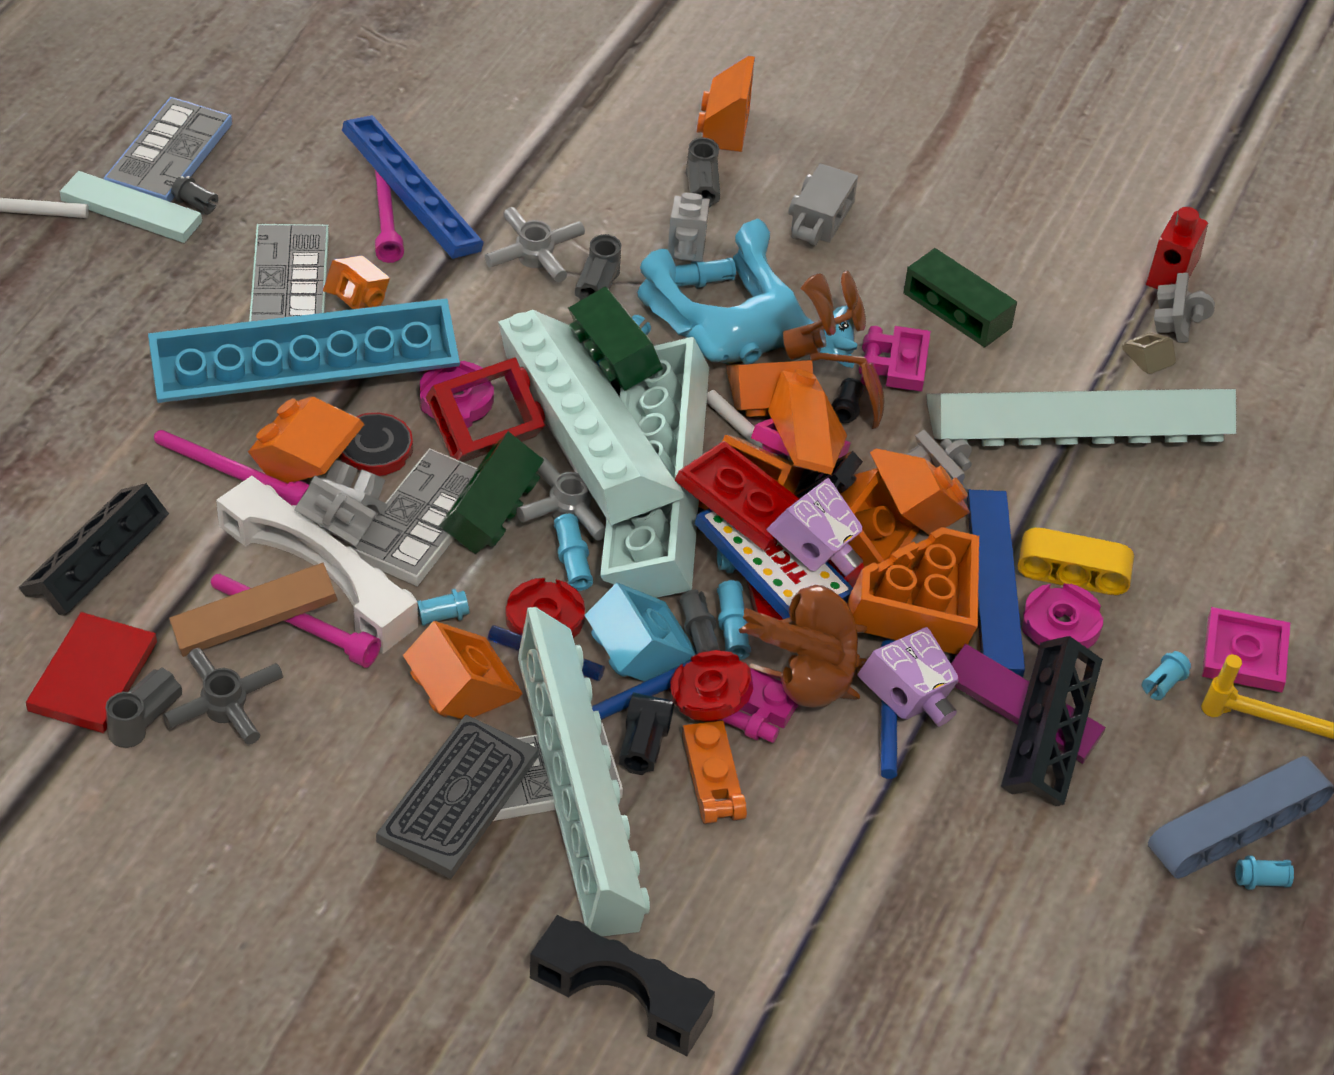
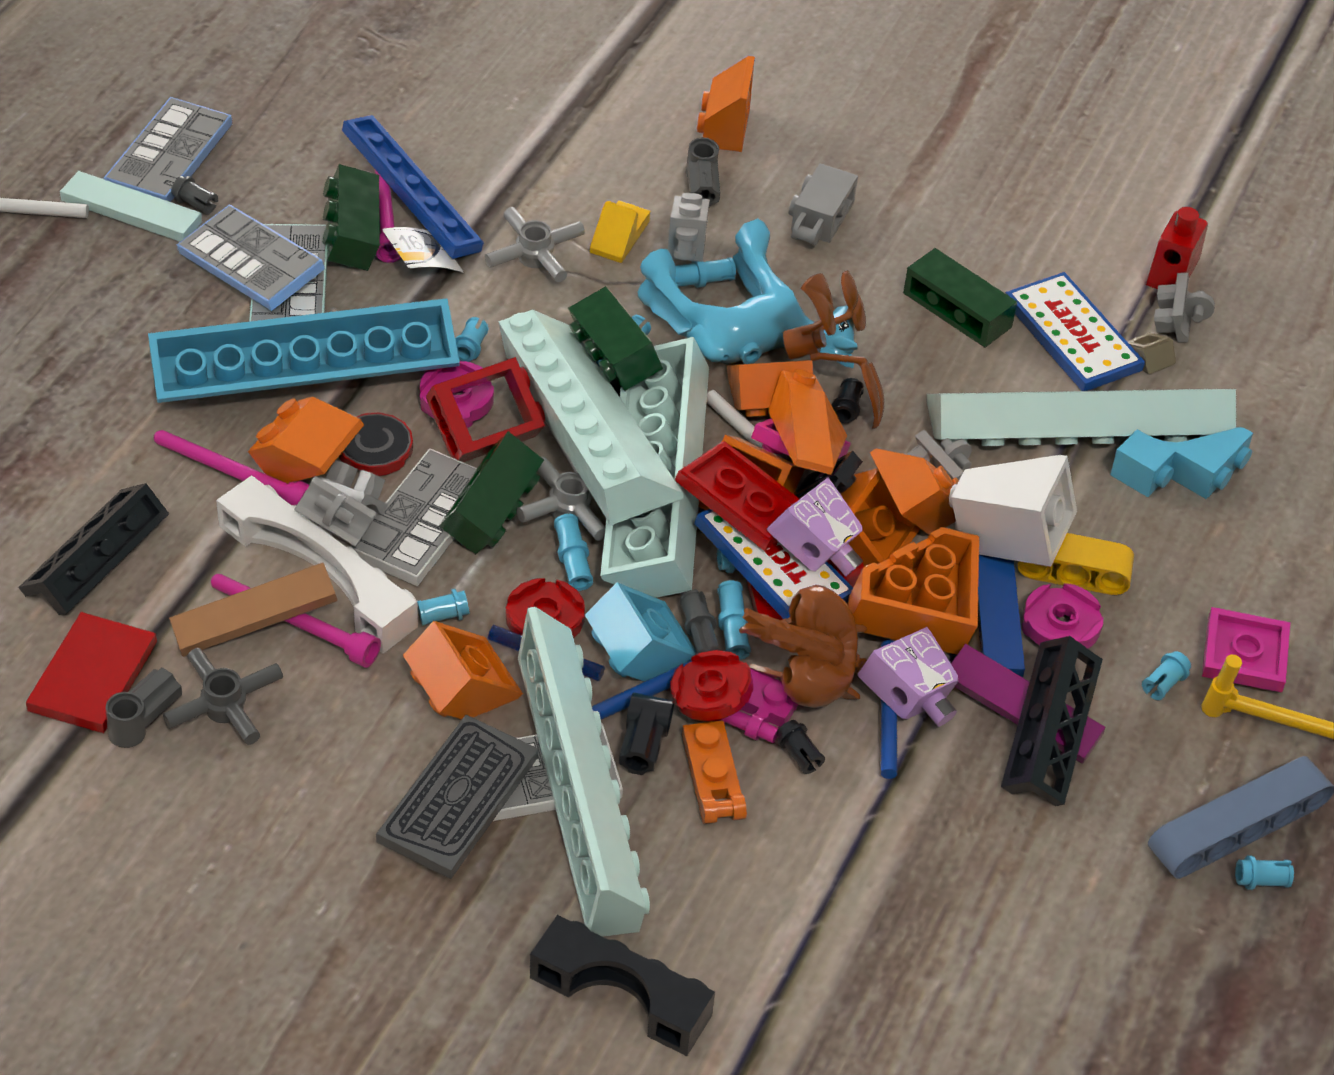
orange window [323,256,390,309] -> none
dark grey piece [575,234,622,300] -> none
dark pink plate [859,326,931,392] -> none
none -> tile [176,204,325,311]
none -> dark green brick [322,164,380,271]
none -> sticker [382,227,464,273]
none -> medium azure pin [455,317,489,362]
none -> yellow slope [590,200,650,263]
none -> black pin [776,720,825,774]
none -> white slope [949,455,1077,567]
none -> tile [1005,272,1145,391]
none -> medium azure arch [1110,427,1253,499]

